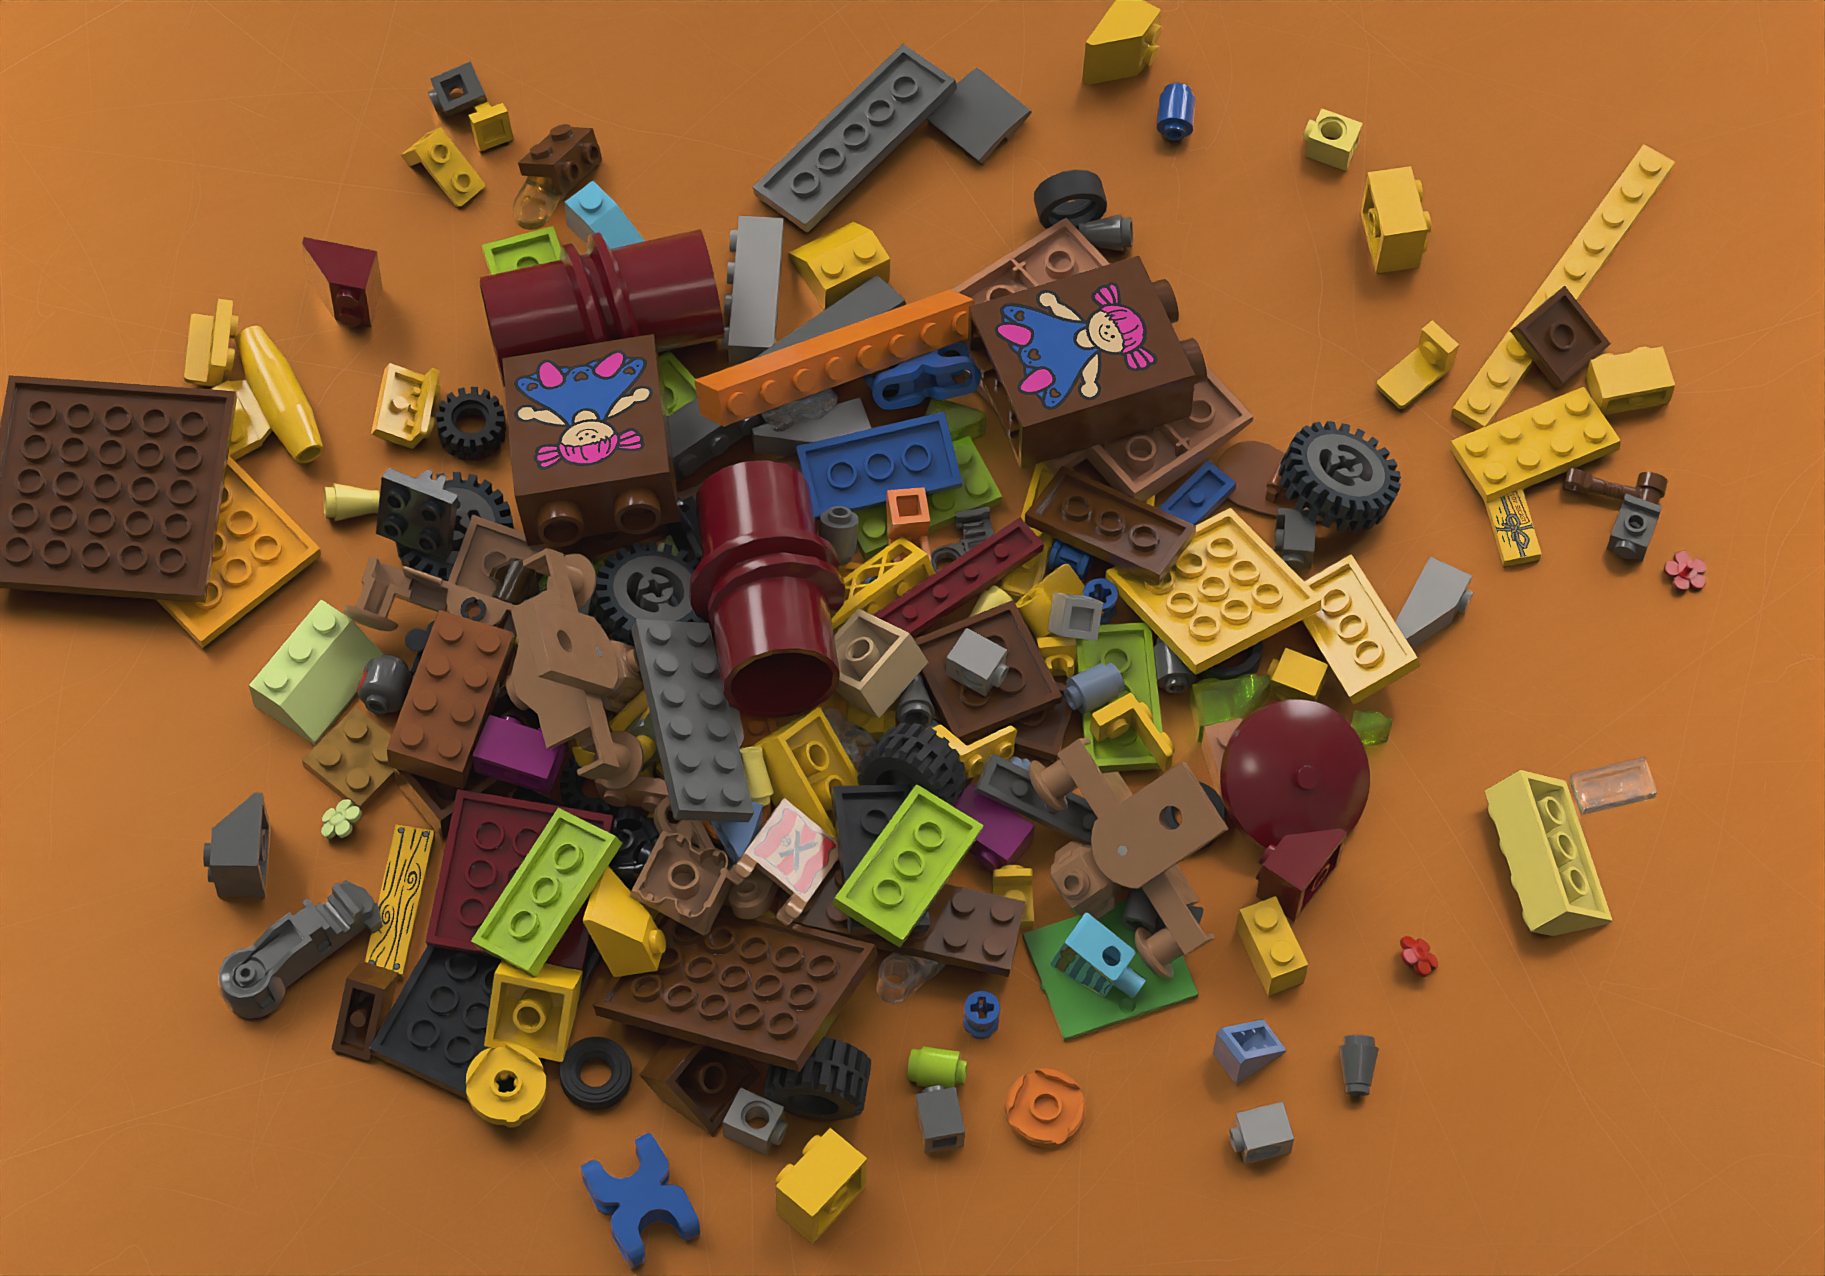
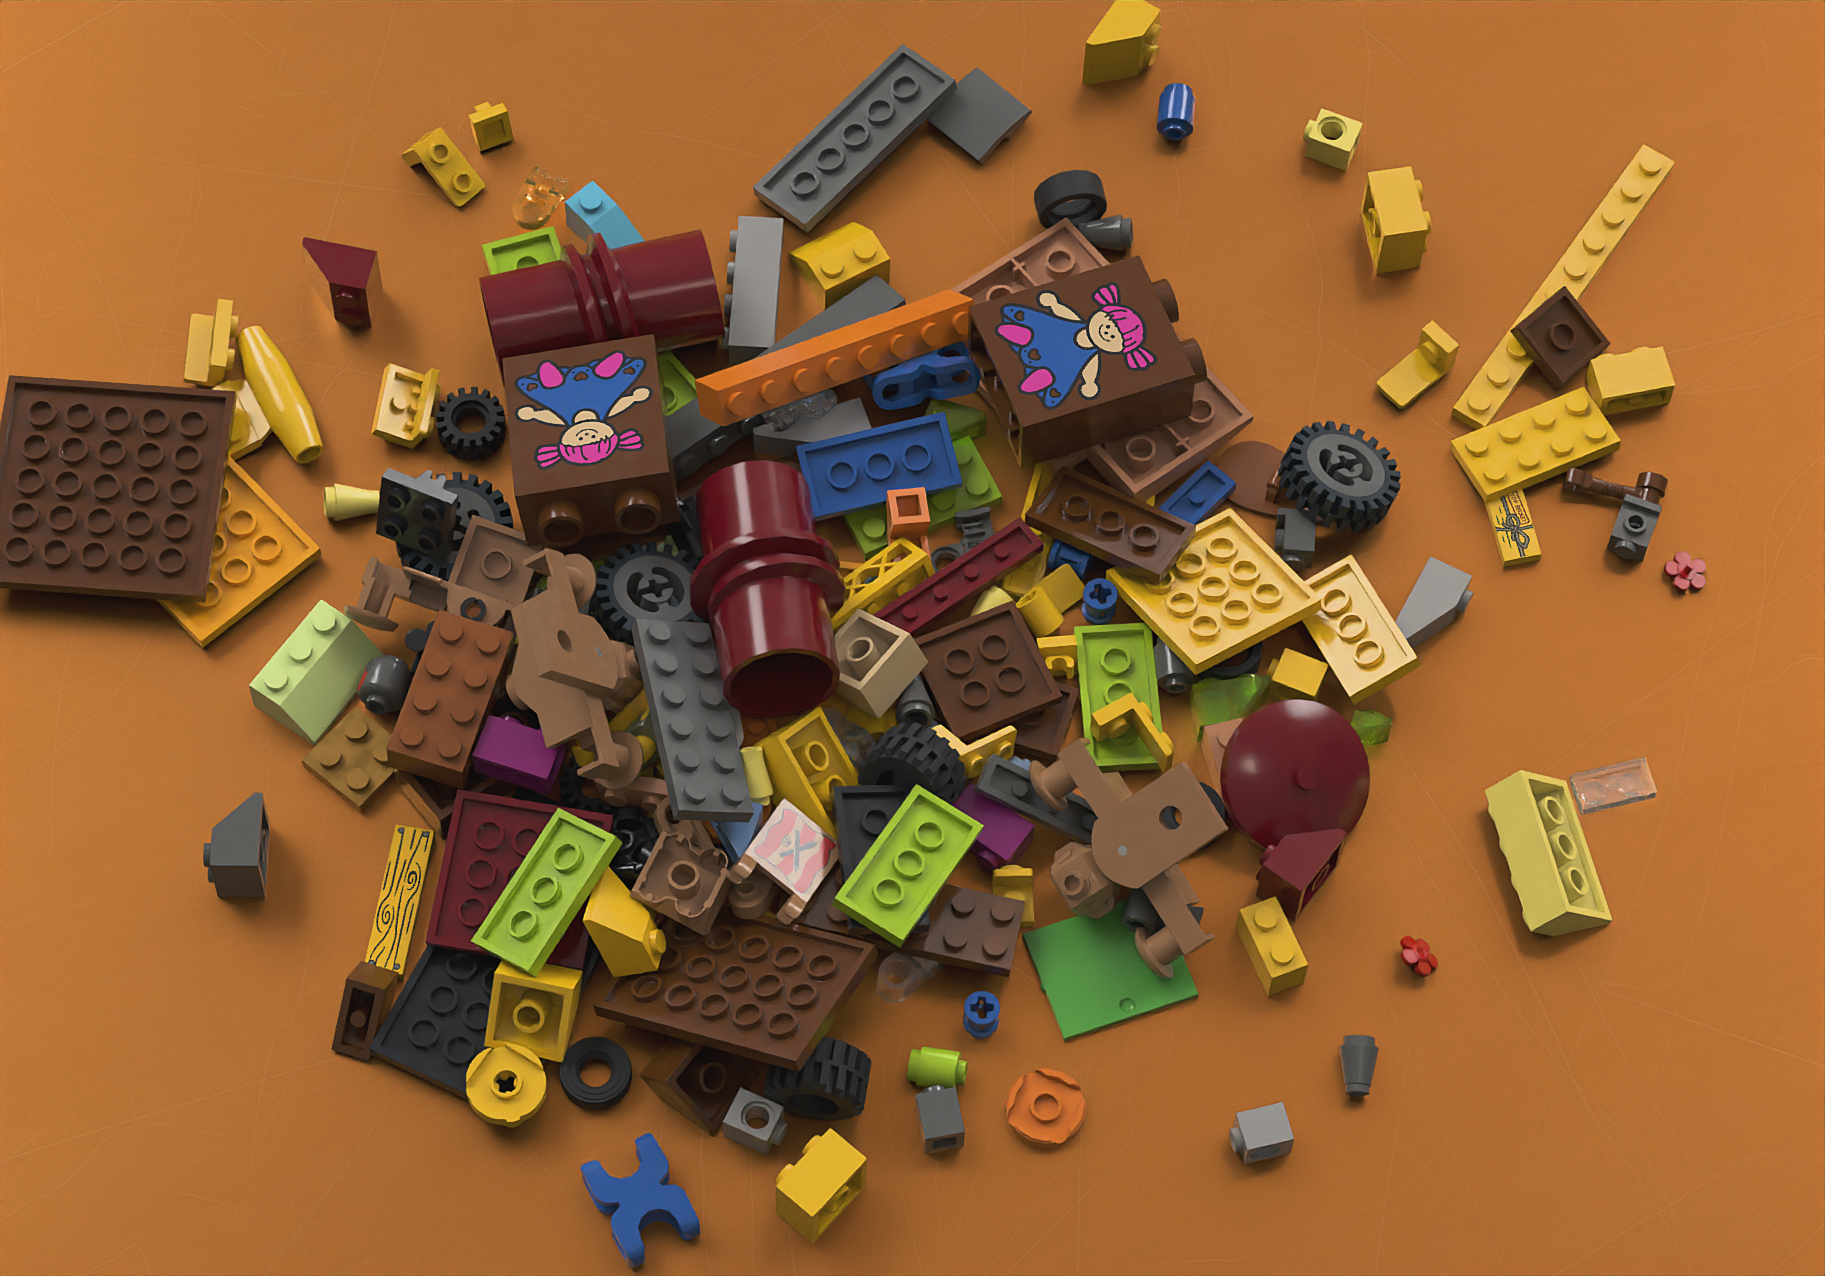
dark grey piece [218,880,383,1019] -> none
yellowish green plant [321,799,362,839] -> none
dark grey brick [428,61,488,118] -> none
dark brown piece [489,558,540,605] -> none
reddish brown bracket [518,124,602,196] -> none
dark grey brick [819,506,859,566] -> none
light grey brick [945,628,1009,697] -> none
light grey brick [1048,592,1103,641] -> none
medium azure torso [1050,912,1147,999] -> none
sand blue brick [1064,663,1125,714] -> none
medium blue slope [1213,1019,1287,1084] -> none

